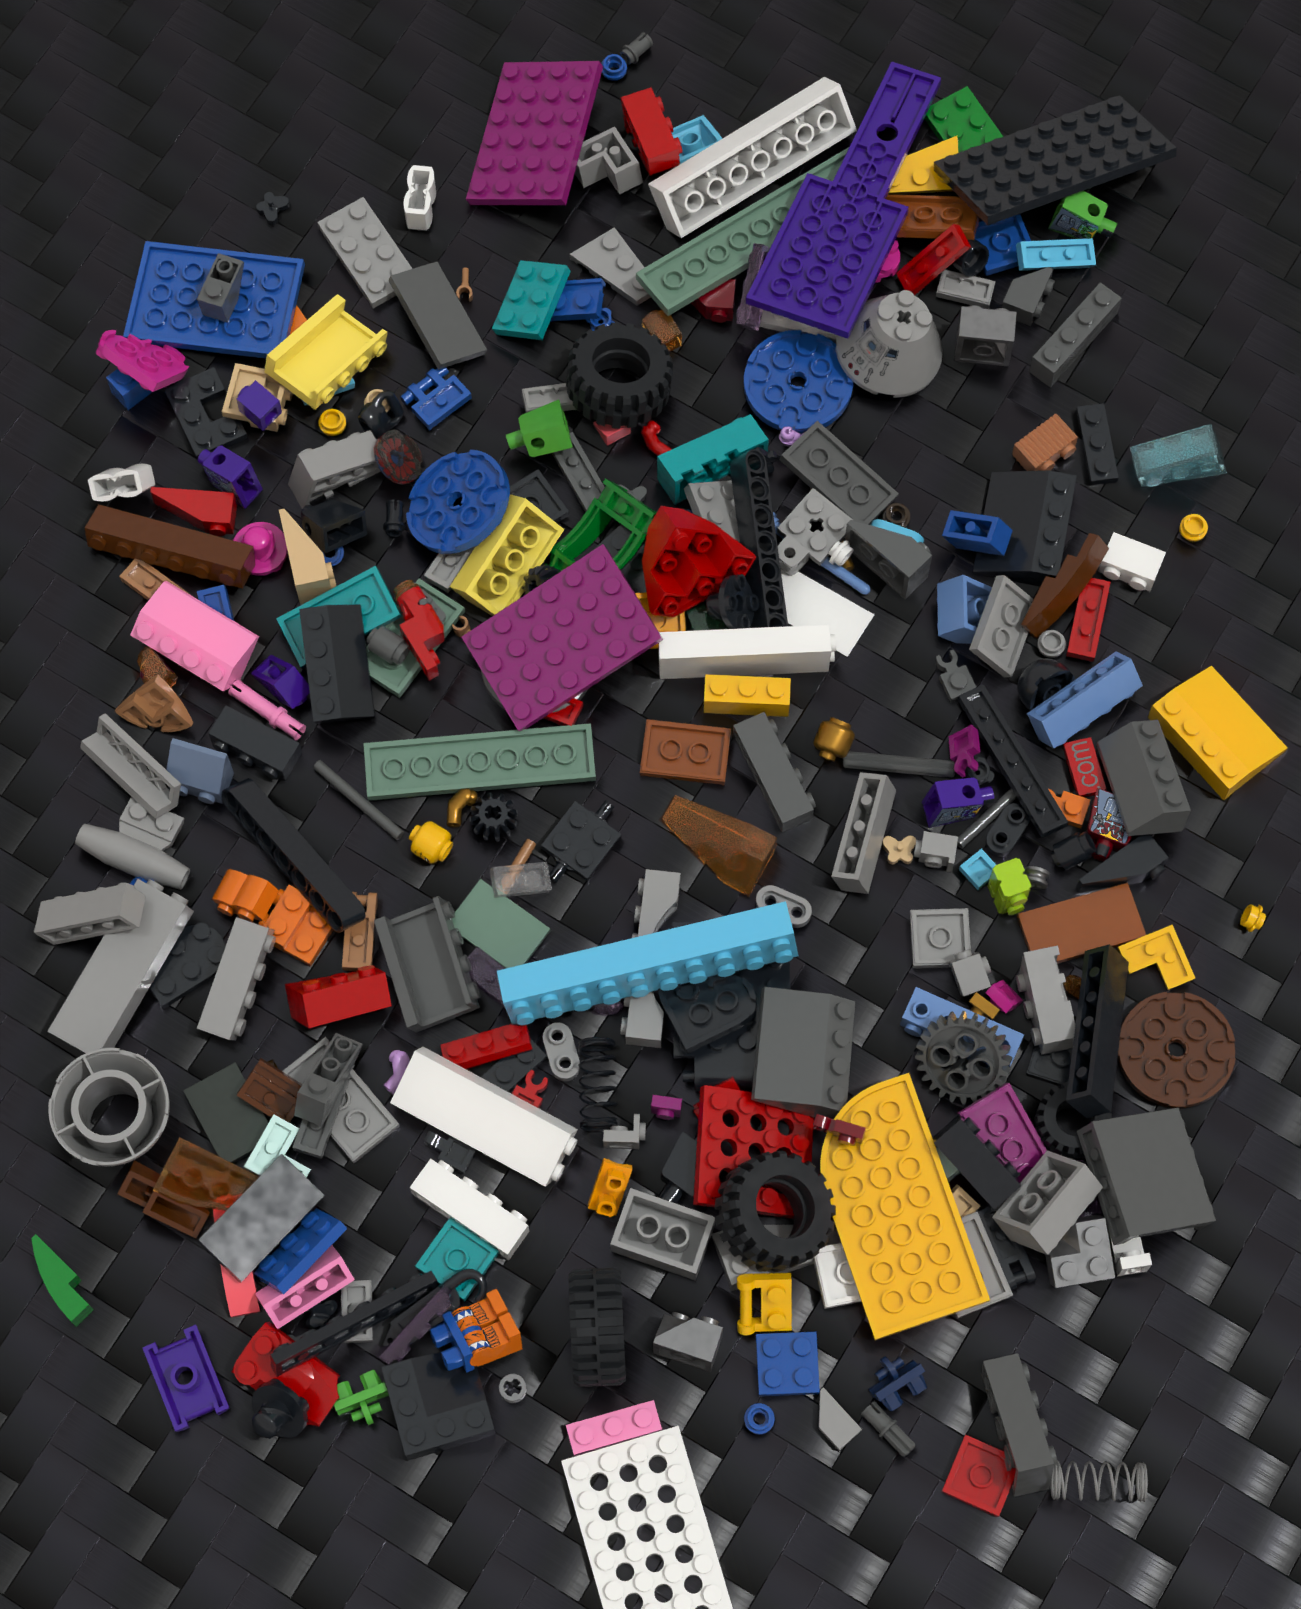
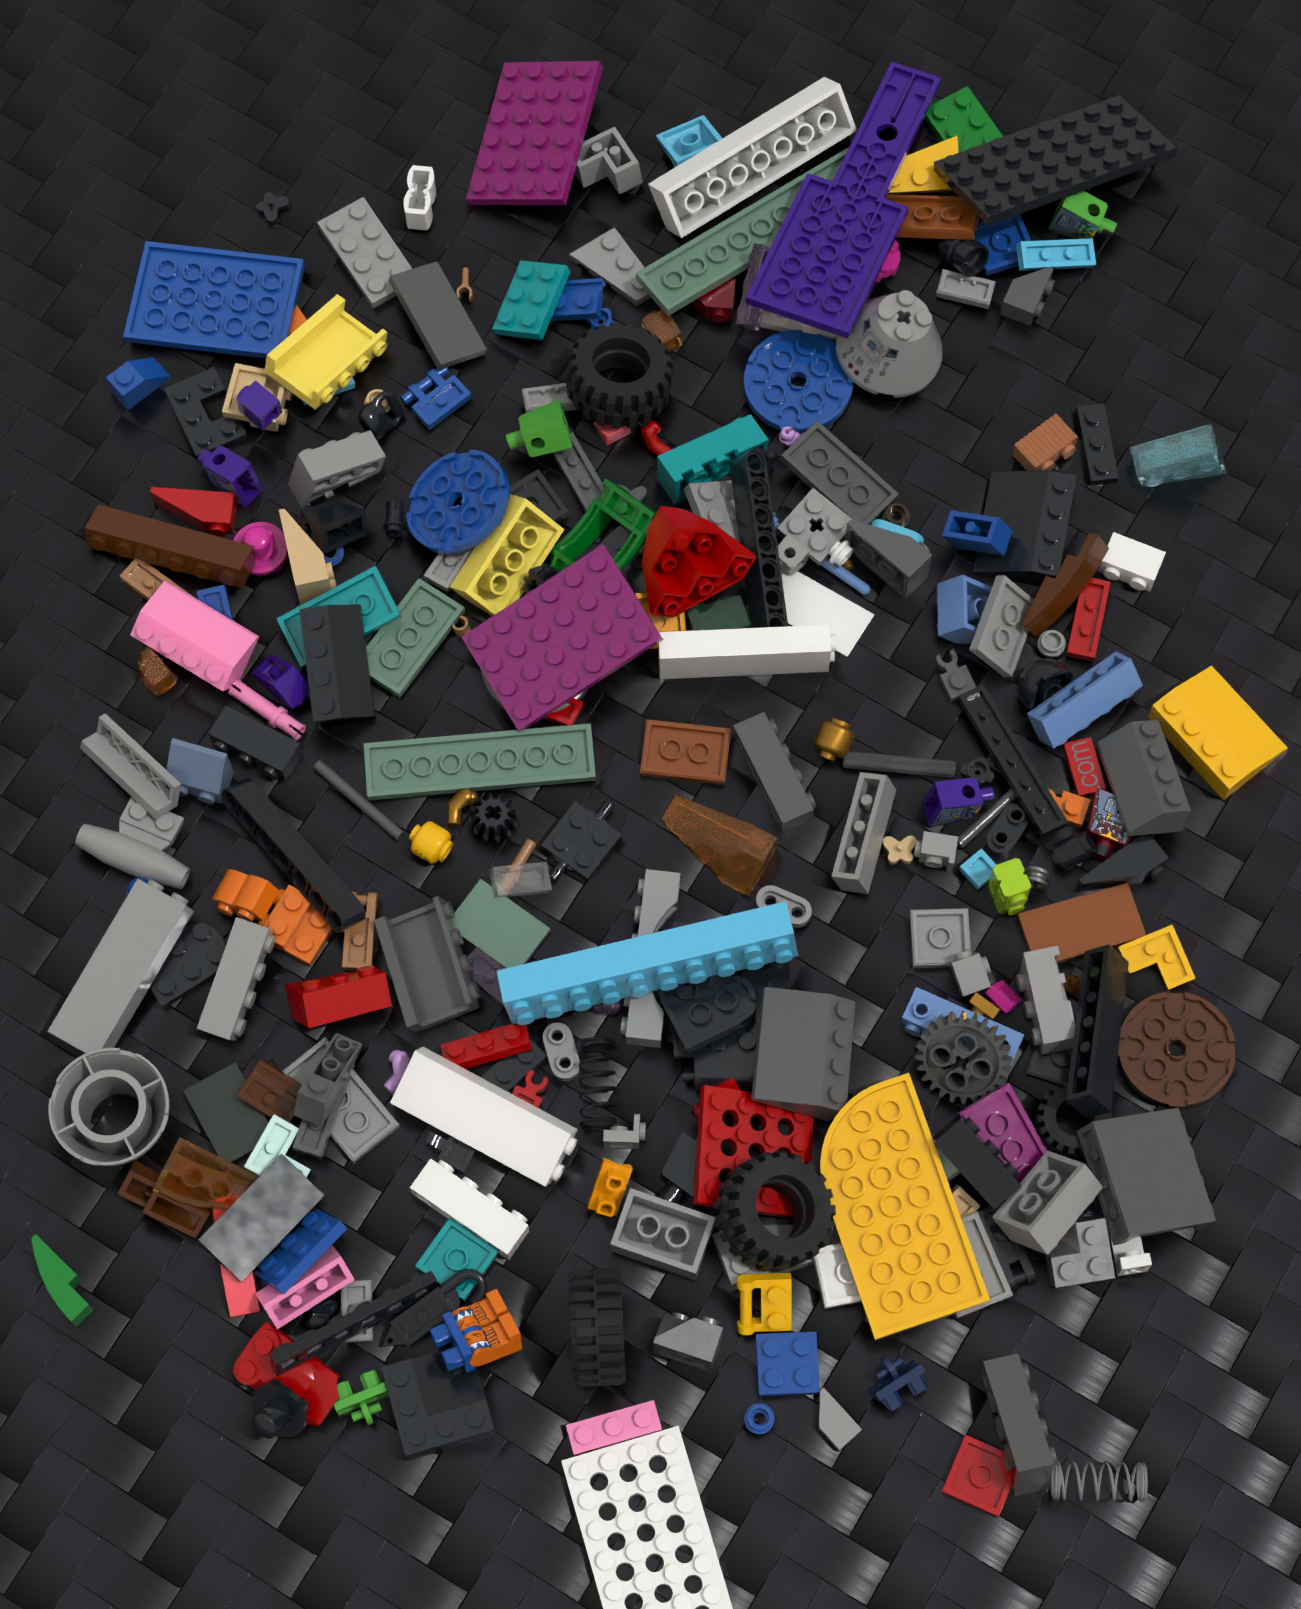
light grey brick [34,883,146,945] -> none
white brick [88,464,156,501] -> none
dark pink plate [96,330,189,392] -> none
medium nougat brick [115,675,193,732] -> none
dark purple piece [143,1325,229,1432] -> none
dark grey slope [197,253,244,323] -> none
yellow plate [319,409,346,436] -> none
dark grey brick [367,626,411,665] -> none
clear smoke tile [374,430,423,485] -> none
clear purple plate [380,1285,453,1365] -> none
red plate [393,580,446,680] -> none
flat silver bush [499,1374,527,1403] -> none
blue plate [601,54,627,80] -> none
dark grey pin [620,32,653,65] -> none
red wedge [621,87,683,175] -> none
magenta plate [651,1095,682,1120] -> none
yellow brick [704,674,791,717] -> none
black plate [706,574,759,629] -> none
dark red plate [813,1114,866,1146] -> none
dark grey axle [861,1401,915,1456] -> none
red plate [896,224,971,296] -> none
magenta plate [949,725,980,778] -> none
flat silver slope [954,305,1017,366] -> none
dark grey brick [1029,282,1122,388] -> none
yellow plate [1179,514,1208,541] -> none
yellow plate [1240,904,1266,932] -> none

